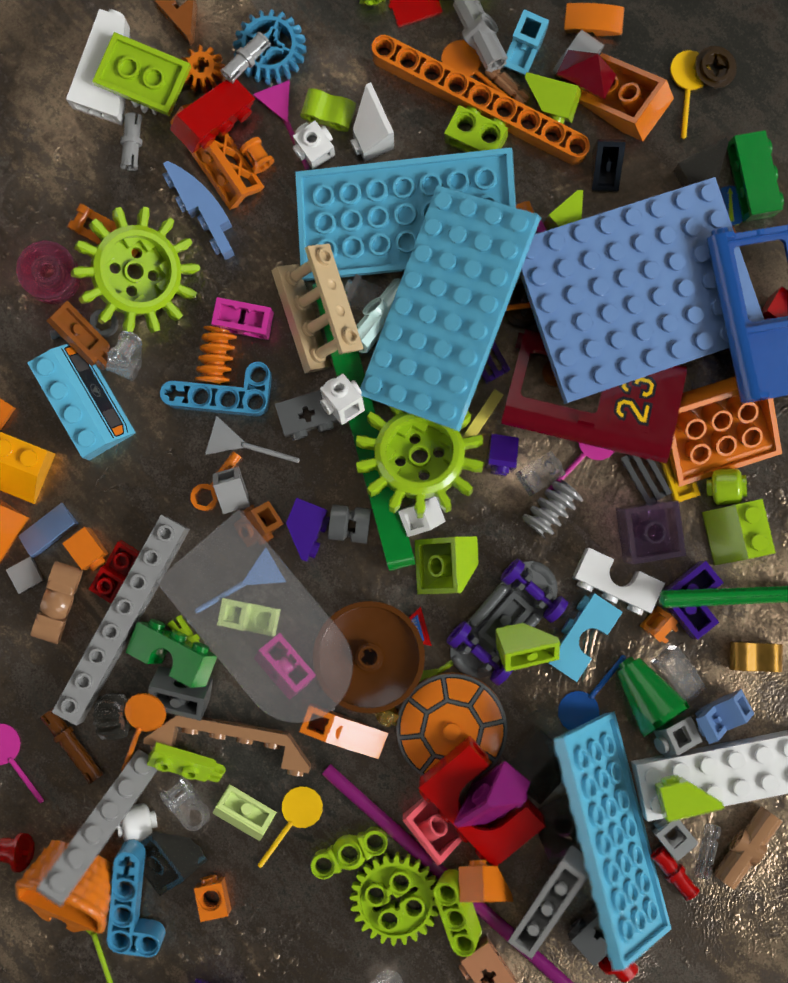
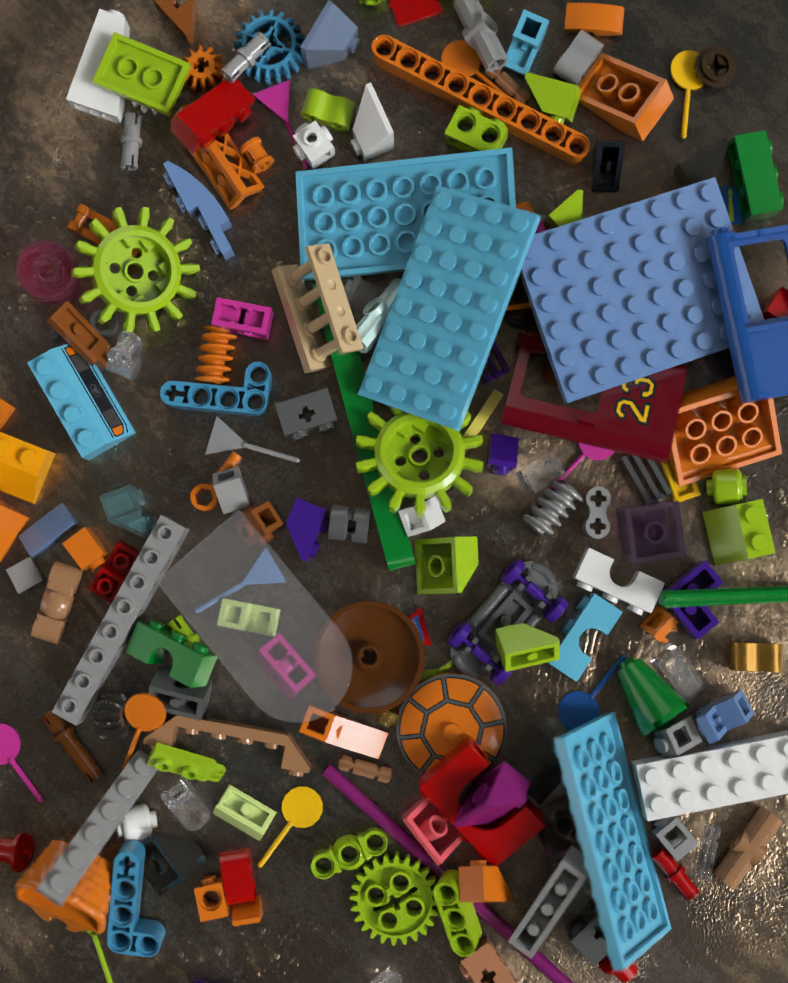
white brick [320,374,365,425] -> none
dark red slope [555,50,616,101] -> none
lime slope [655,775,724,822] -> none
none -> clear light blue slope [99,484,155,539]
none -> red beam [220,847,257,905]
none -> orange slope [232,895,263,926]
none -> sand blue slope [300,0,360,69]
none -> medium nougat axle [338,754,392,783]
none -> light grey axle [582,486,611,540]

